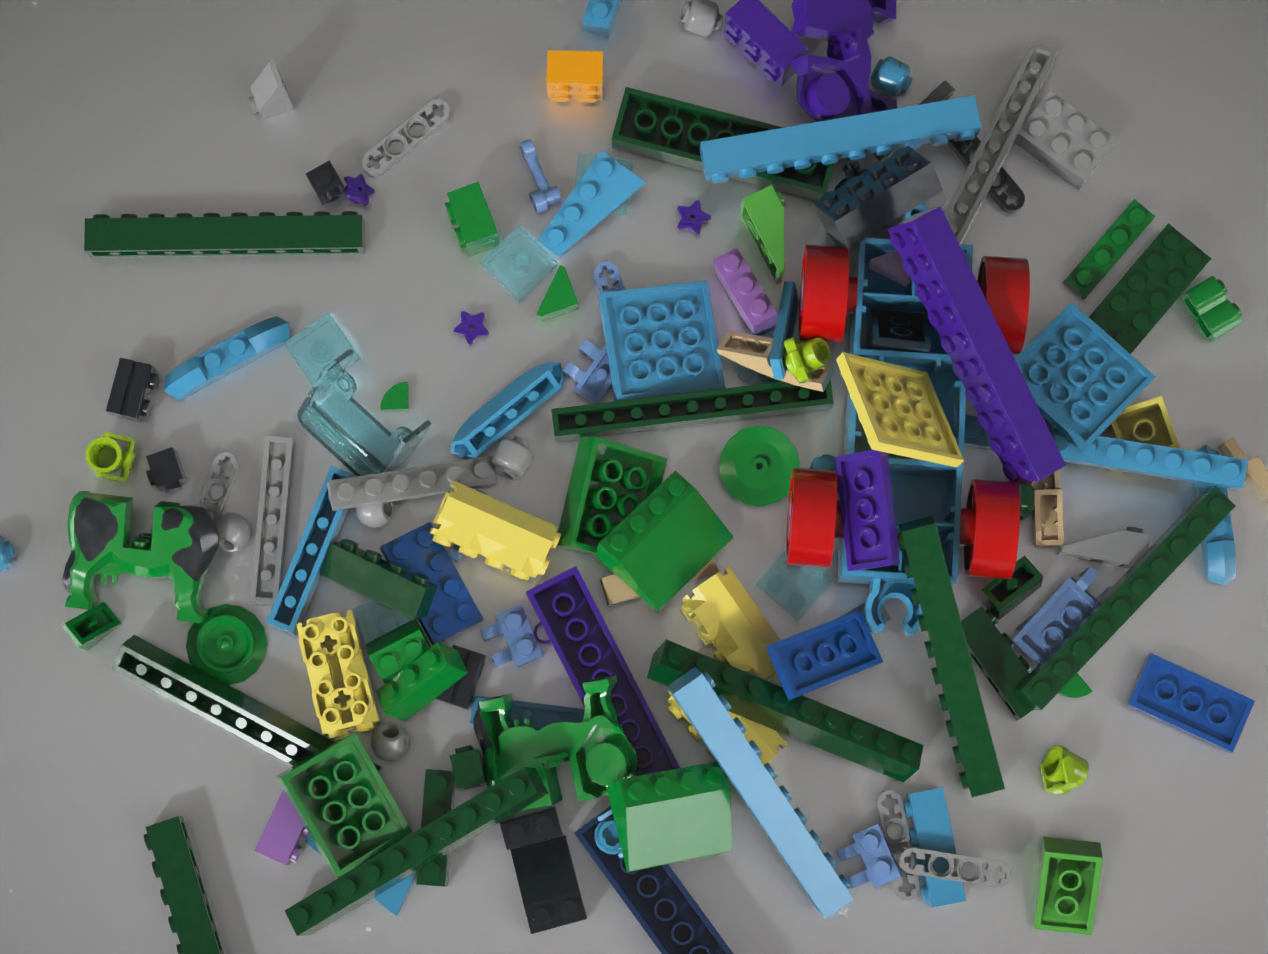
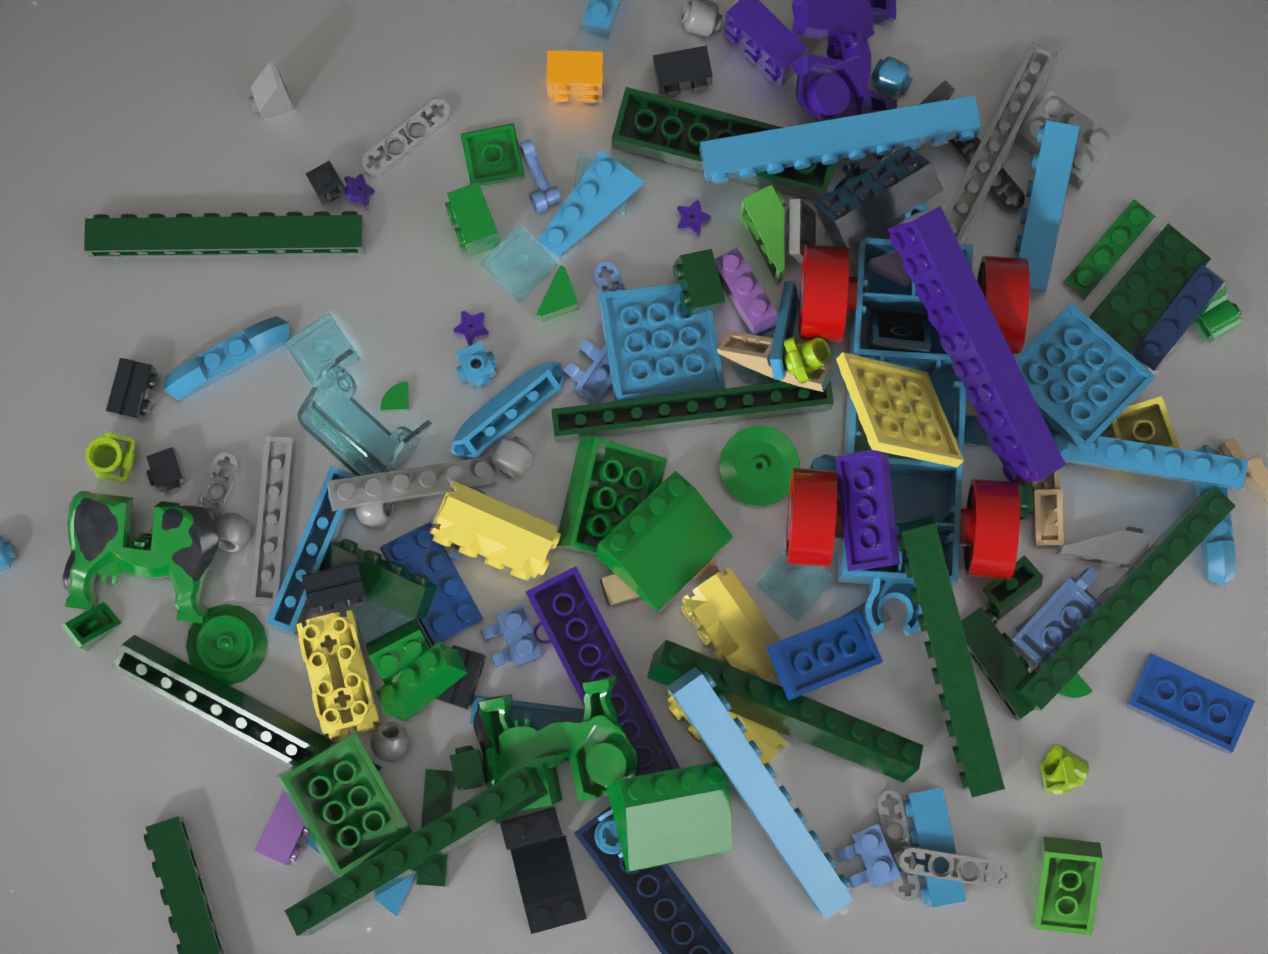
none -> black brick [302,562,368,613]
none -> dark azure brick [456,341,498,388]
none -> green tile [460,123,525,187]
none -> black brick [653,45,713,96]
none -> dark green brick [673,249,726,315]
none -> light grey plate [785,199,816,264]
none -> dark azure brick [1015,120,1080,292]
none -> dark blue brick [1132,265,1228,371]

